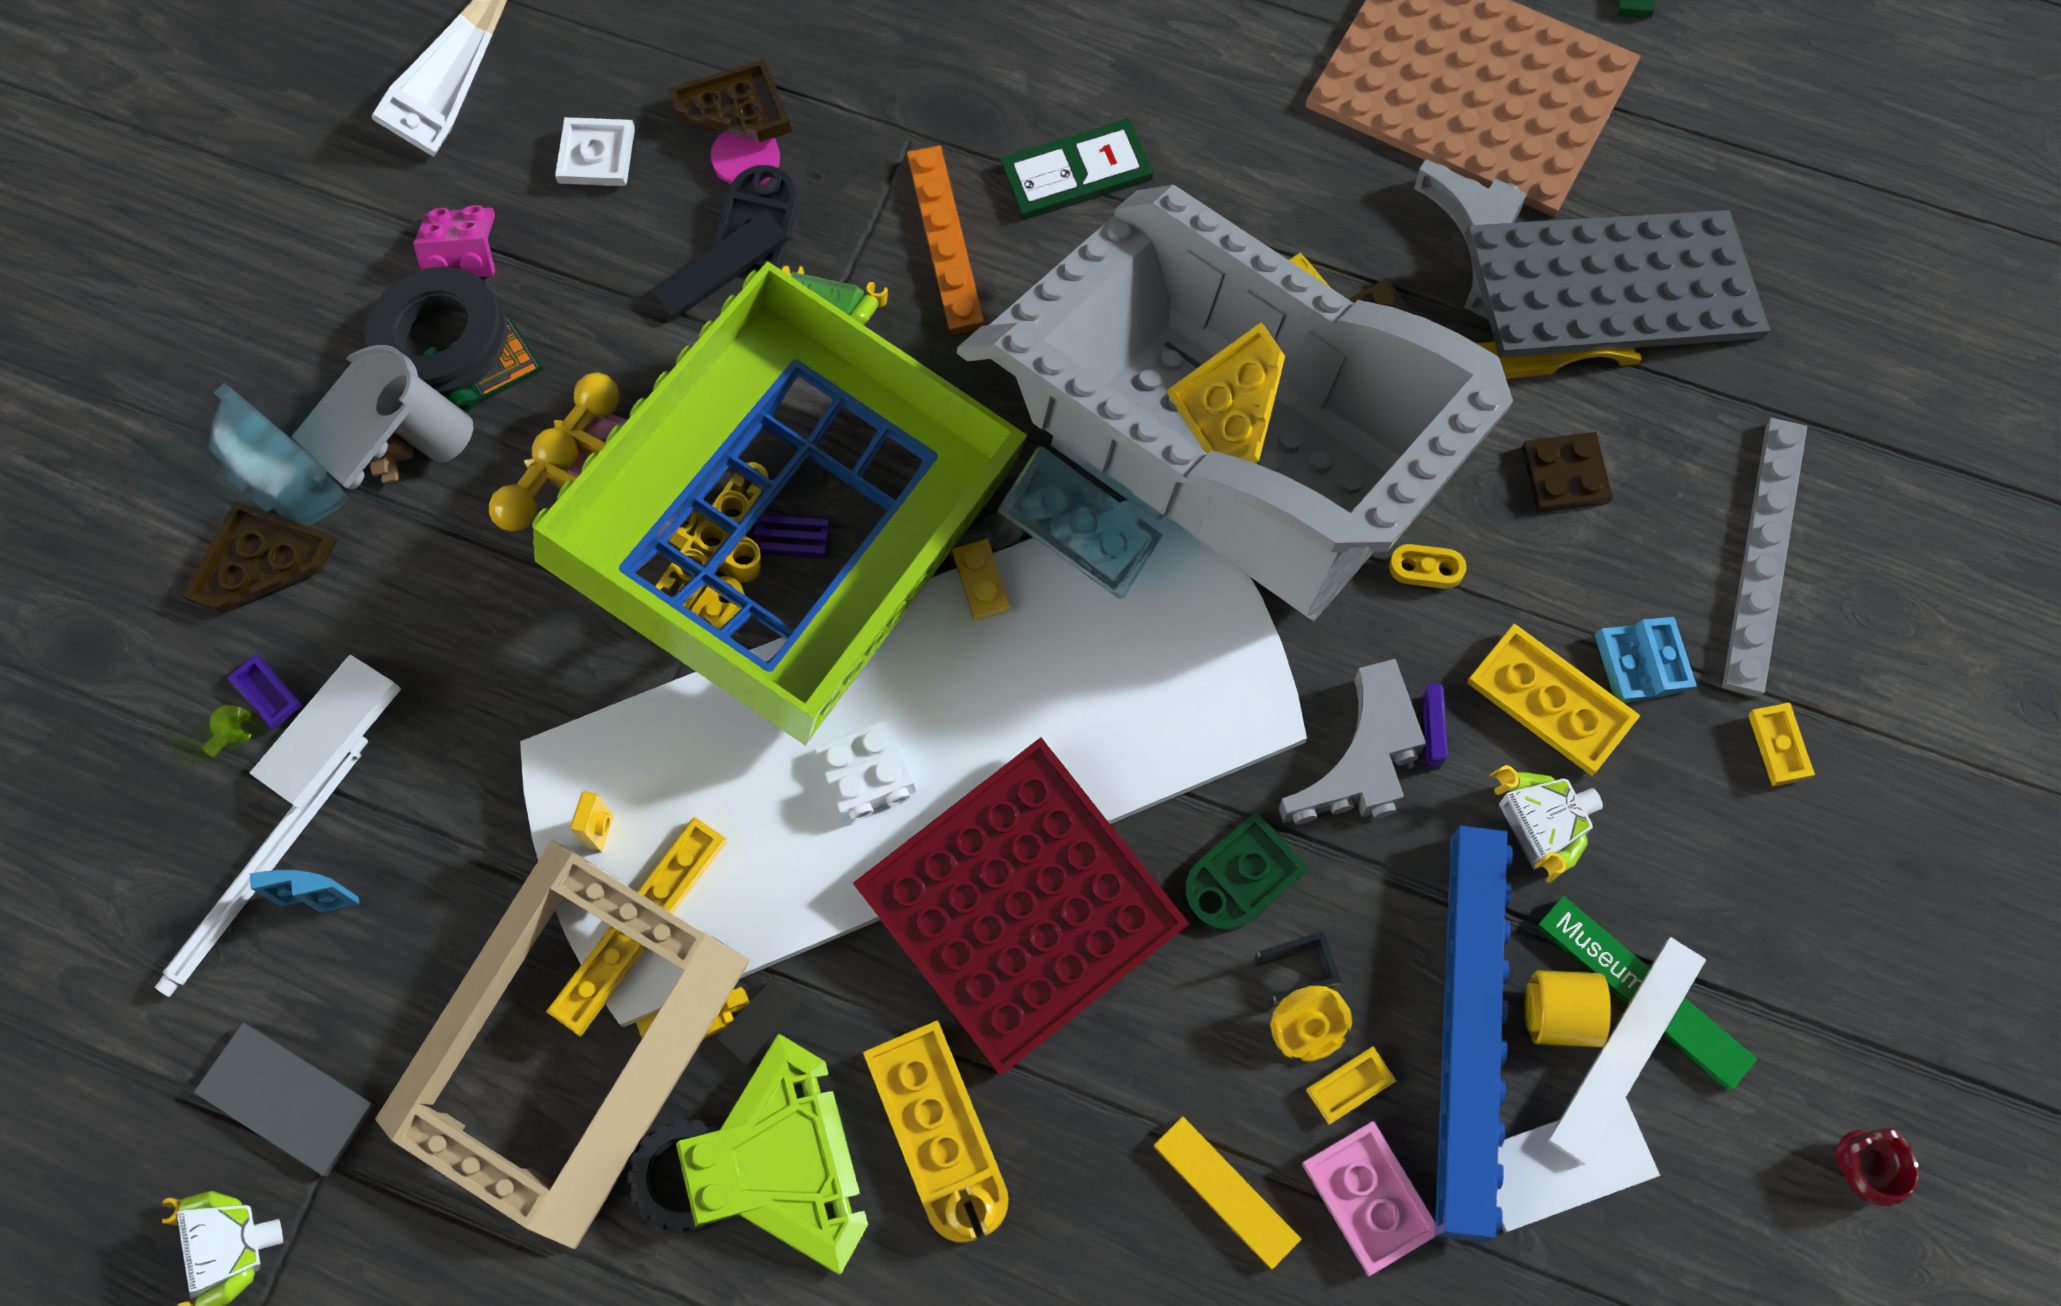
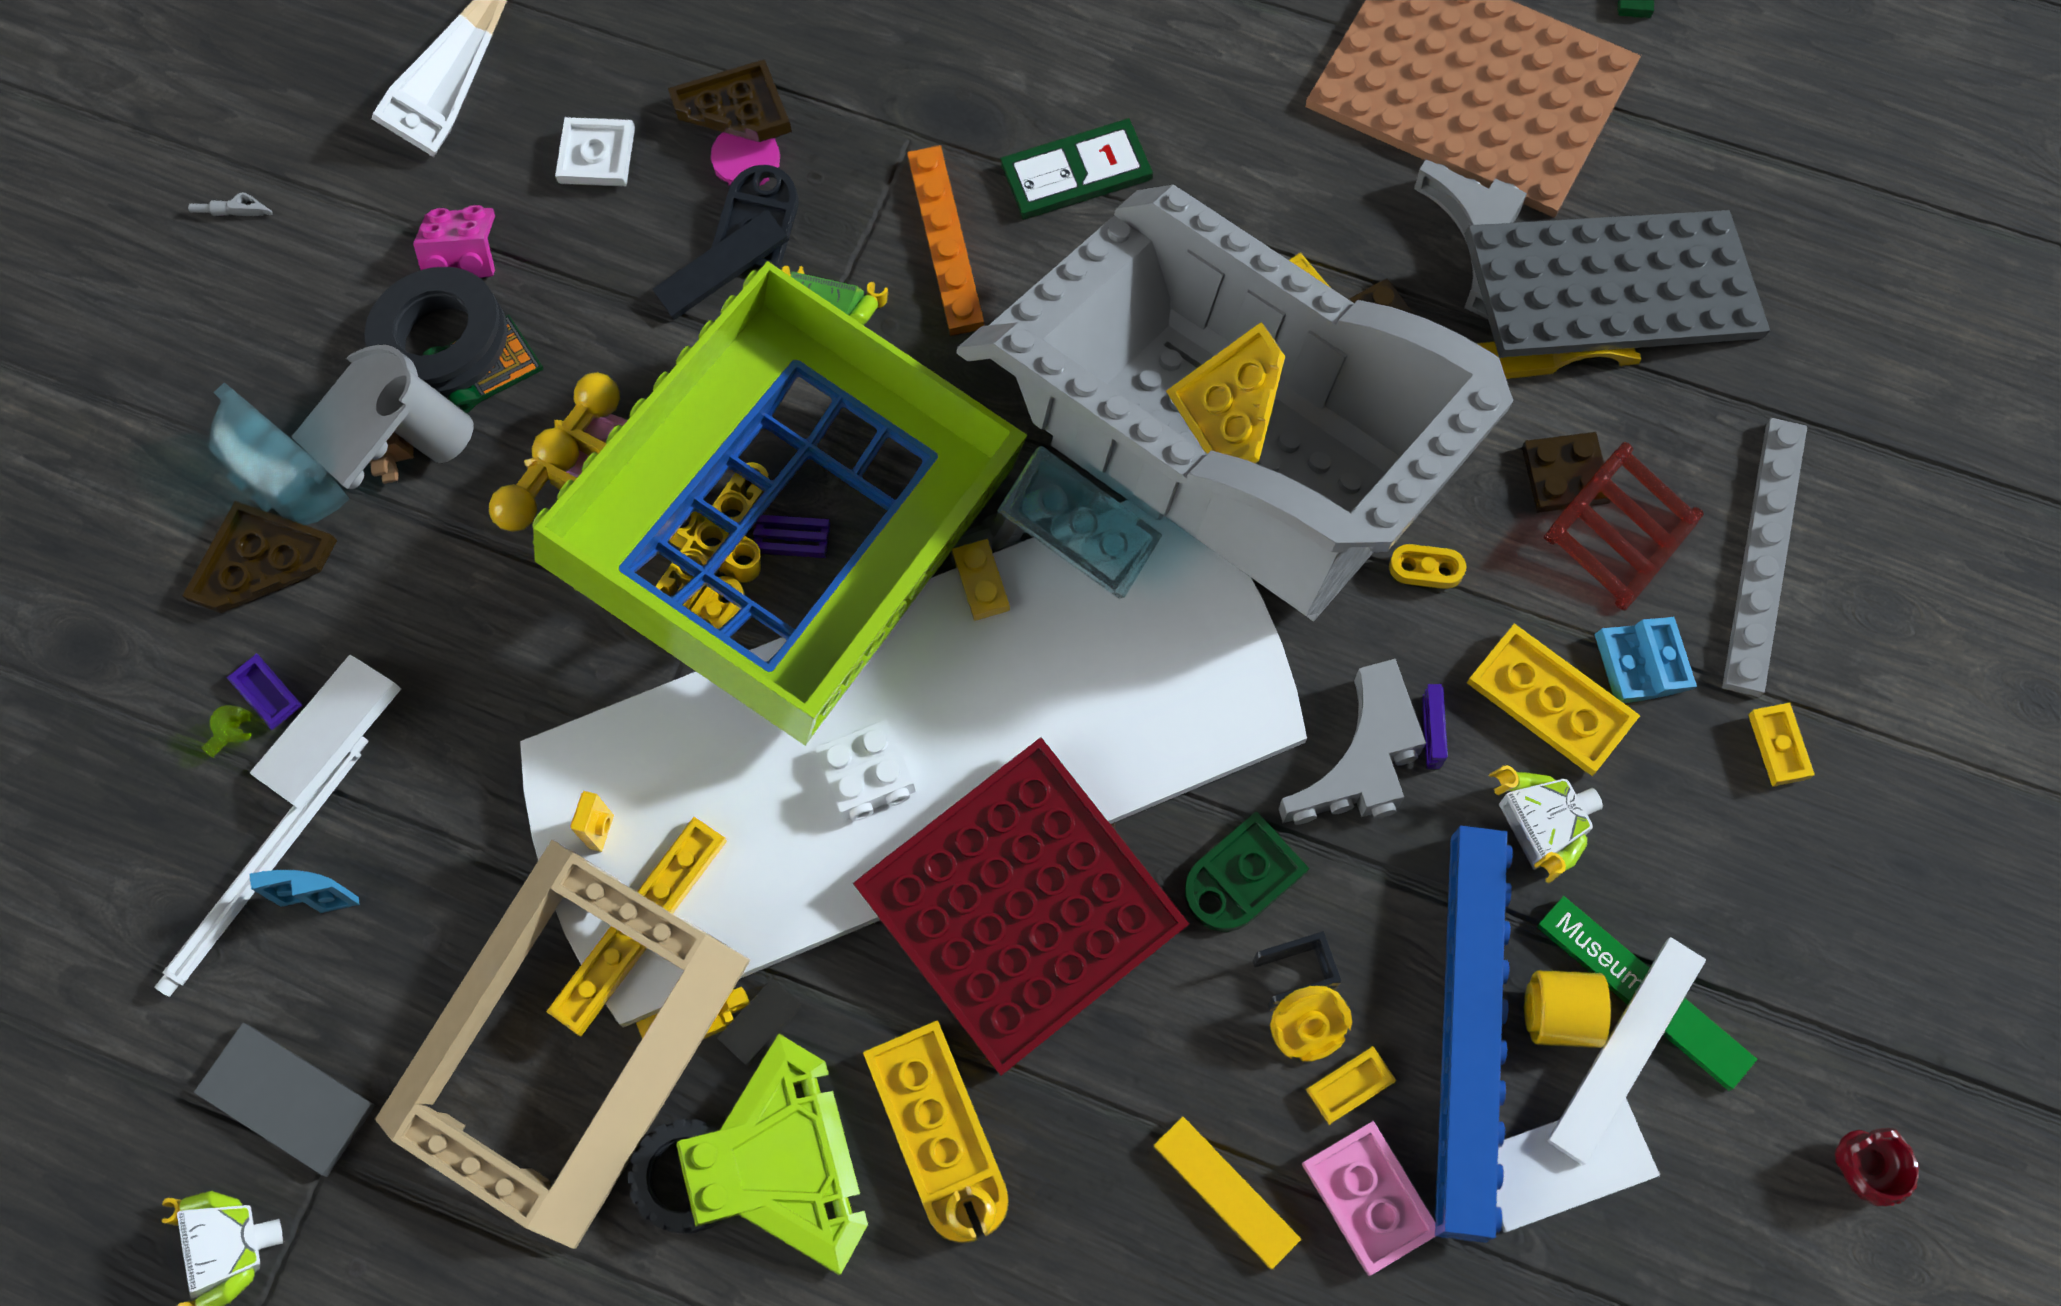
none -> light grey hand [189,193,273,216]
none -> clear red bar [1544,442,1704,611]

